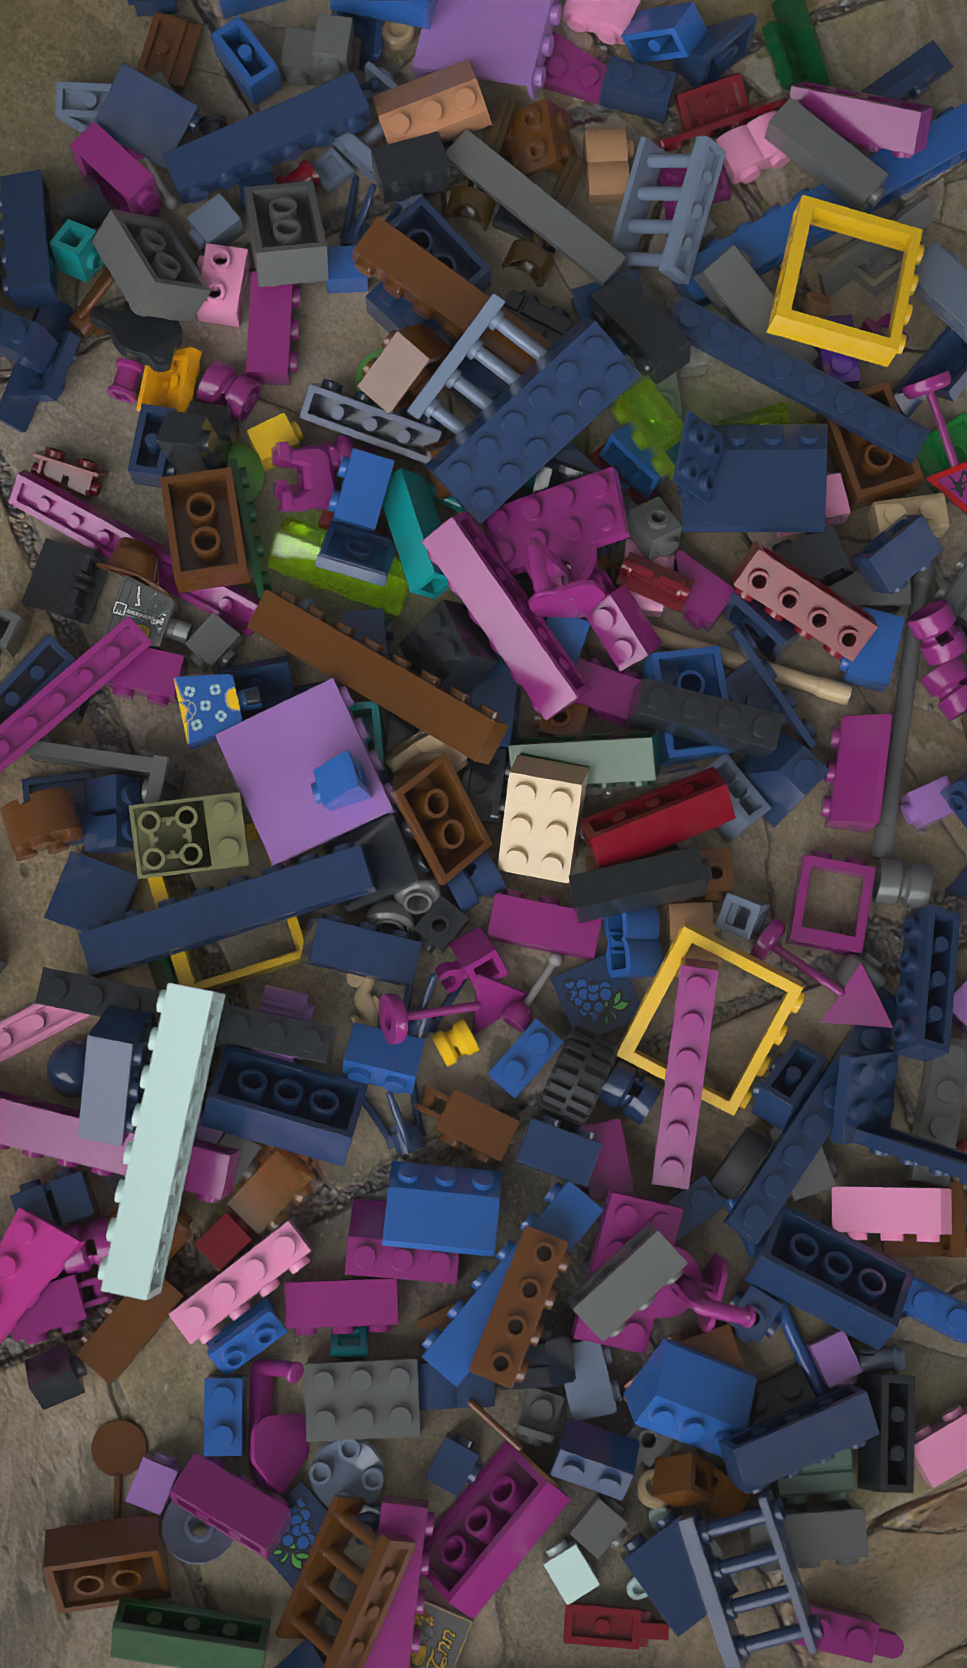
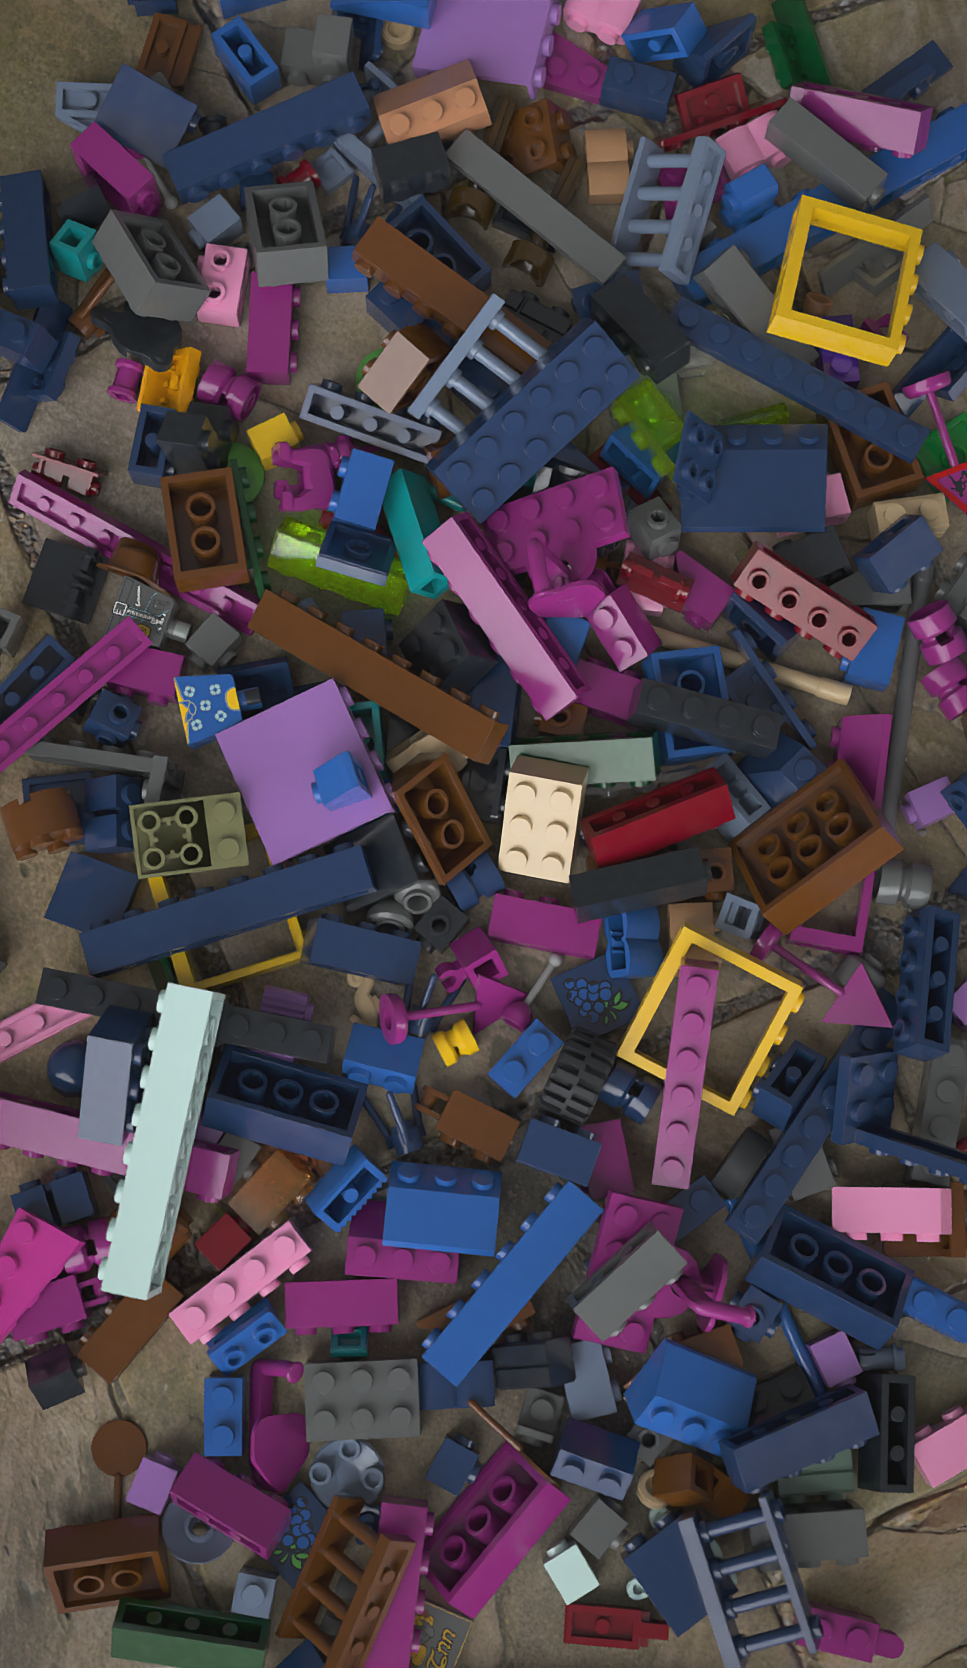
reddish brown brick [468,1225,573,1389] -> none
none -> dark blue brick [82,688,143,748]
none -> sand blue brick [231,1565,280,1619]
none -> blue brick [304,1144,387,1232]
none -> blue brick [718,163,778,232]
none -> reddish brown slope [727,758,904,936]

